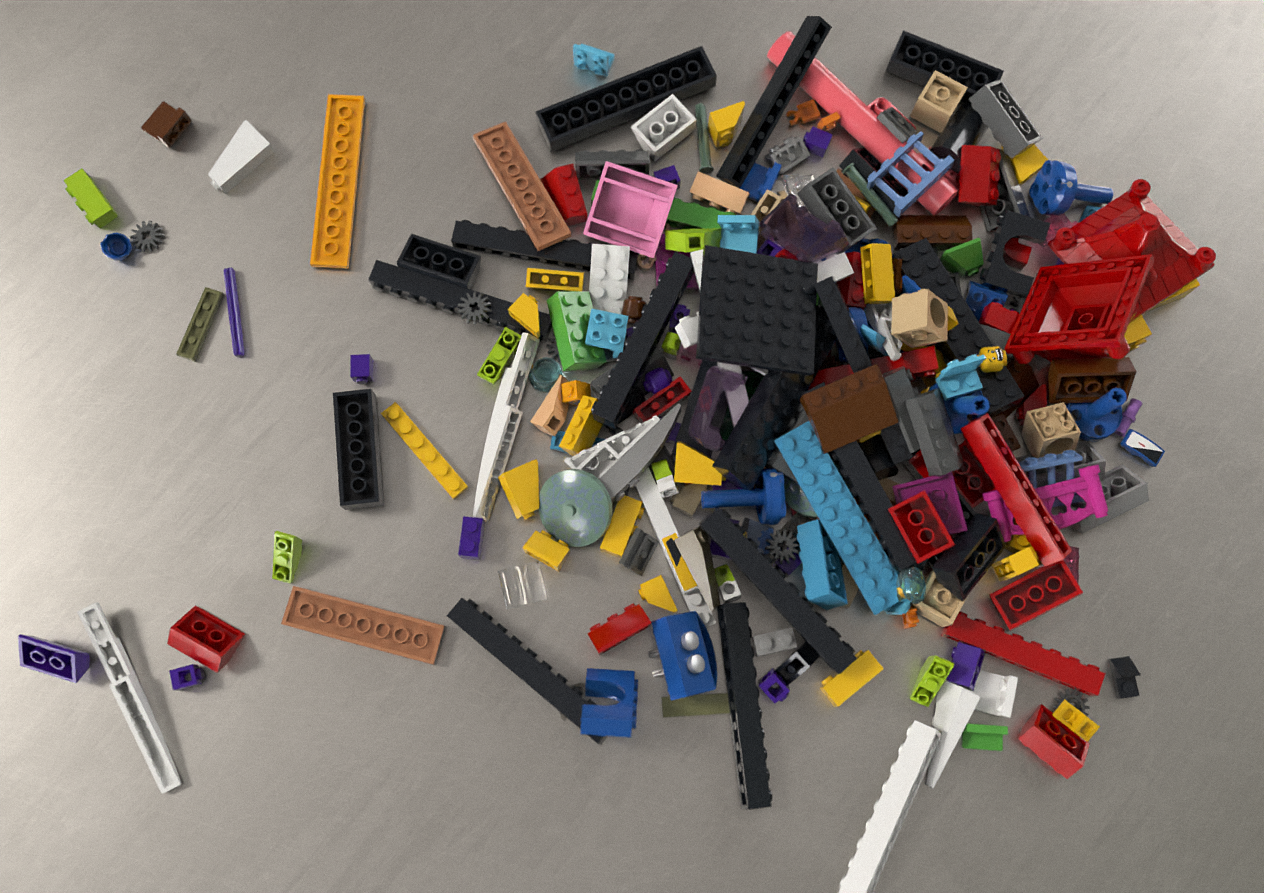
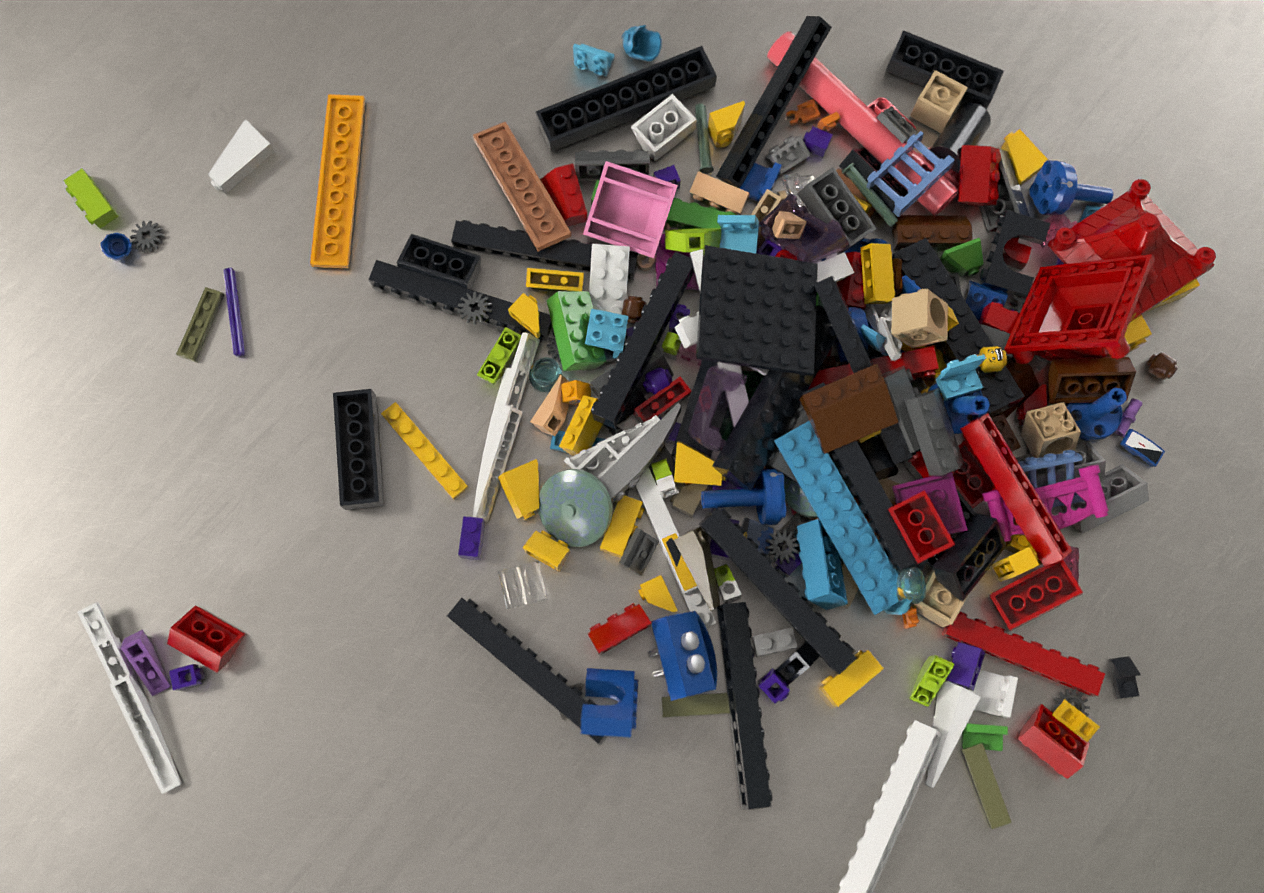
dark purple slope [18,634,90,683] -> none
reddish brown bracket [141,101,192,148] -> none
lime slope [272,531,302,584] -> none
nougat plate [281,586,445,665] -> none
dark purple brick [350,354,373,384] -> none
dark grey slope [969,79,1043,158] -> none
none -> medium lavender slope [120,629,171,696]
none -> dark azure helmet [621,25,662,61]
none -> light nougat slope [772,211,807,239]
none -> olive tile [962,743,1012,829]
none -> reddish brown head [1147,352,1179,380]

